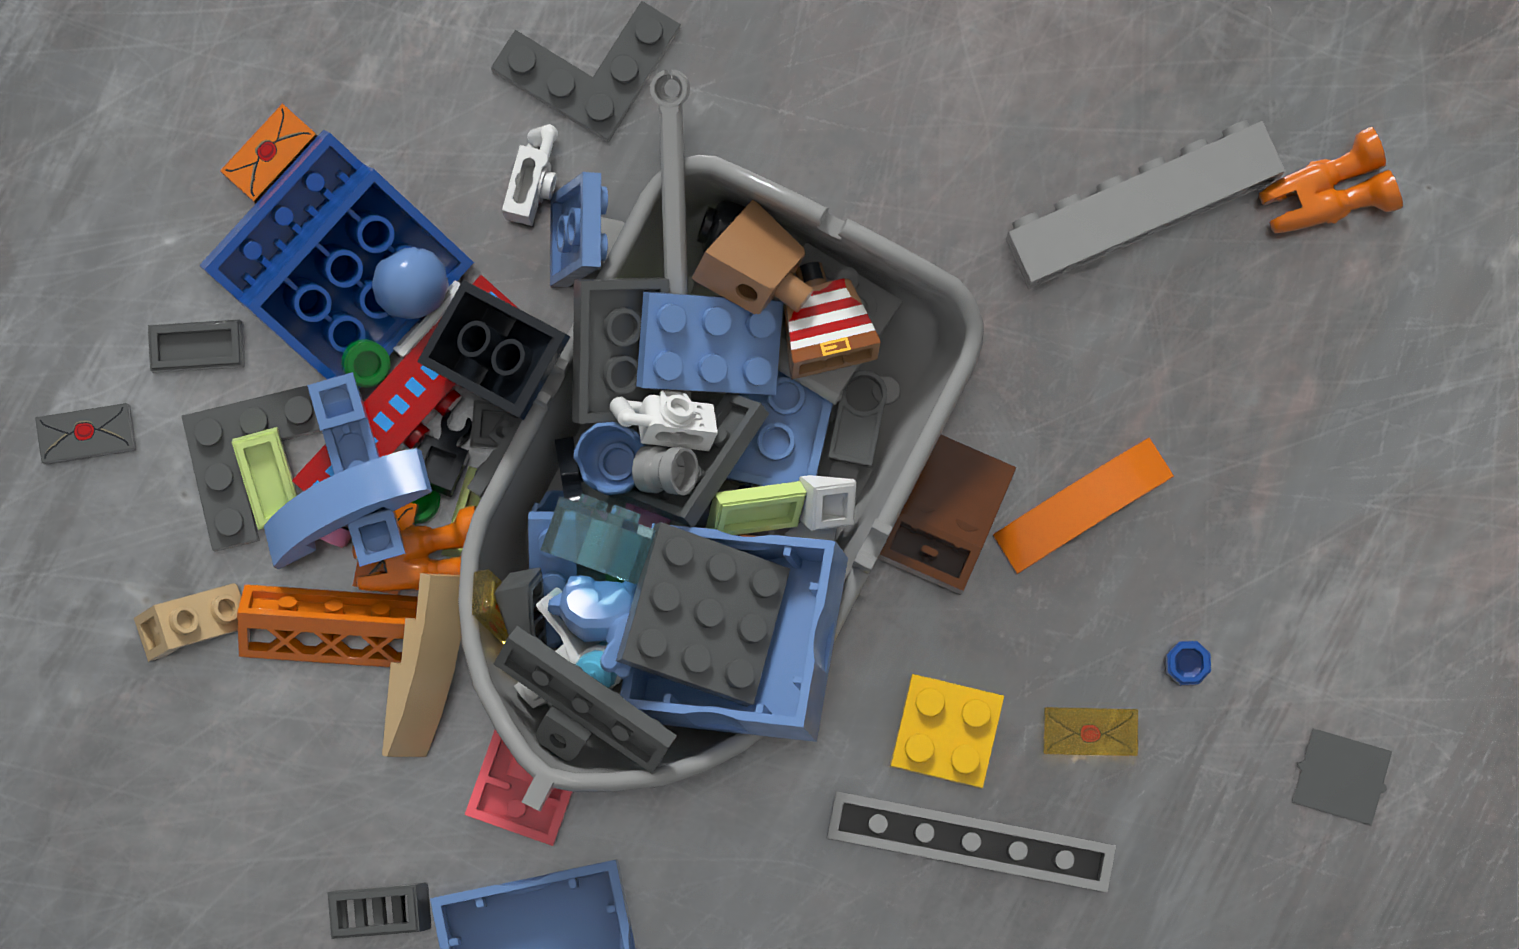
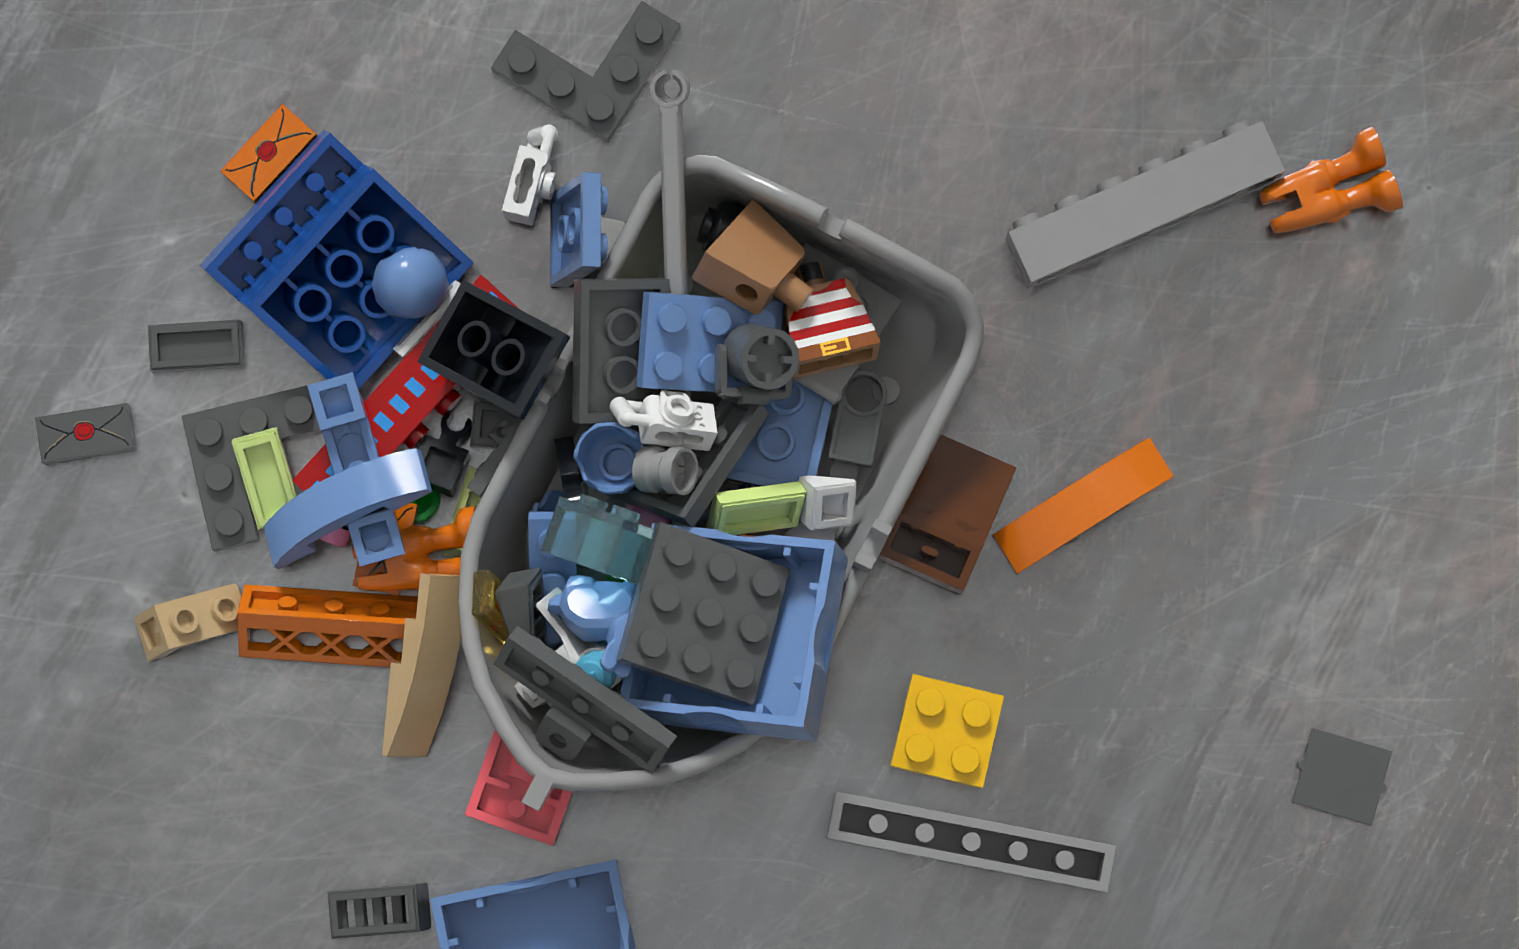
green tile [341,339,390,388] -> none
clear yellow tile [1043,707,1138,756] -> none
blue tile [1165,641,1211,686] -> none
none -> dark grey piece [715,323,799,405]

